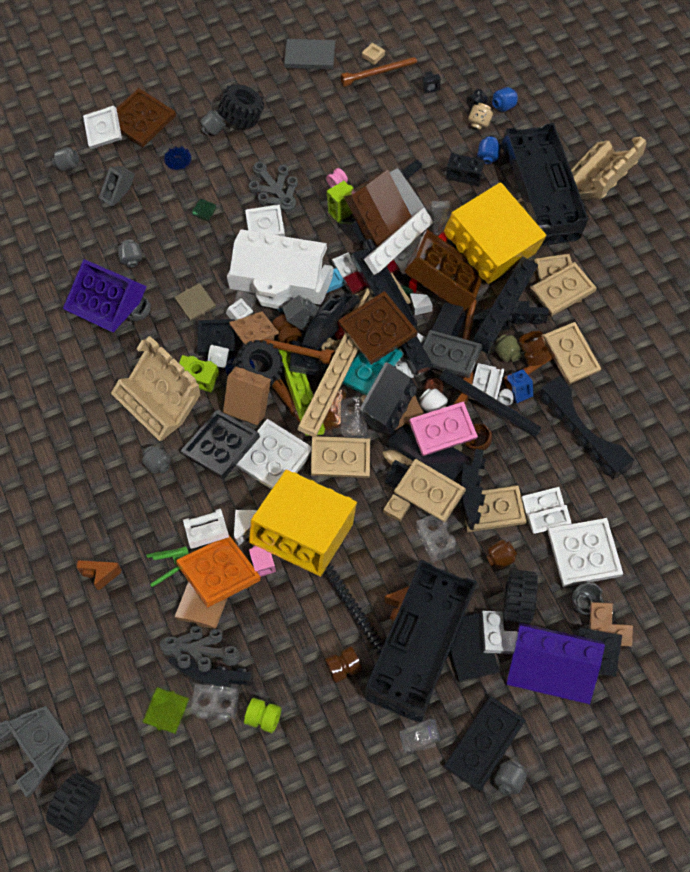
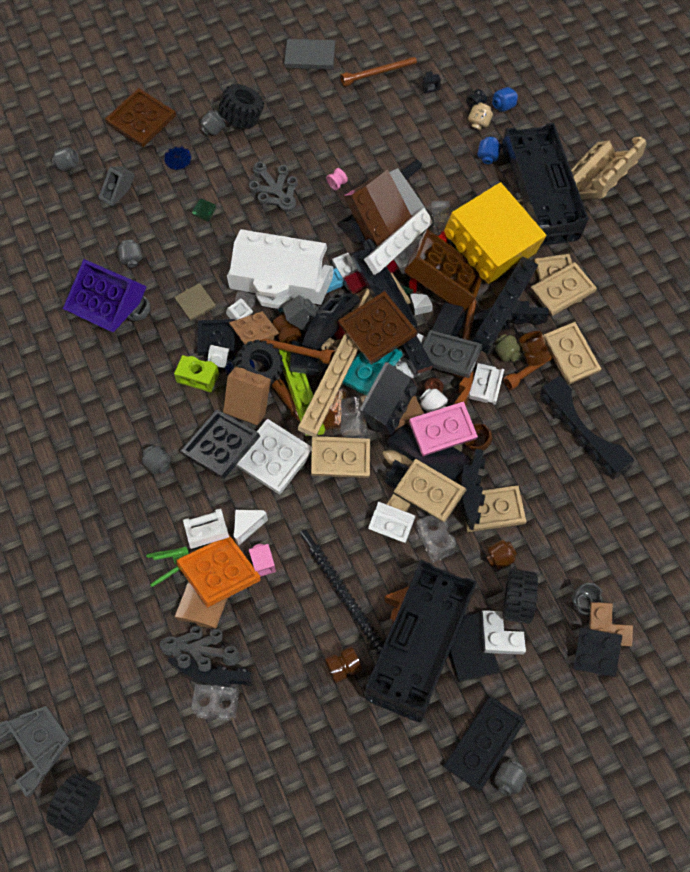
dark orange slope [77,560,121,590] -> none
white plate [83,106,122,149] -> none
tan slope [111,336,200,441] -> none
clear neon green piece [143,688,189,734] -> none
lime wheel [244,698,282,734] -> none
white plate [245,205,285,237] -> none
yellow brick [249,469,357,577] -> none
lime brick [327,180,354,222] -> none
tan plate [362,43,385,65] -> none
clear slope [400,719,440,753] -> none
black axle [440,369,541,436] -> none
black brick [446,153,485,187] -> none
white hinge [498,389,514,405] -> none
dark purple slope [506,623,605,704] -> none
blue bracket [507,370,533,403] -> none
white slope [521,487,572,534] -> none
white plate [548,518,623,587] -> none
none -> white plate [368,502,416,543]

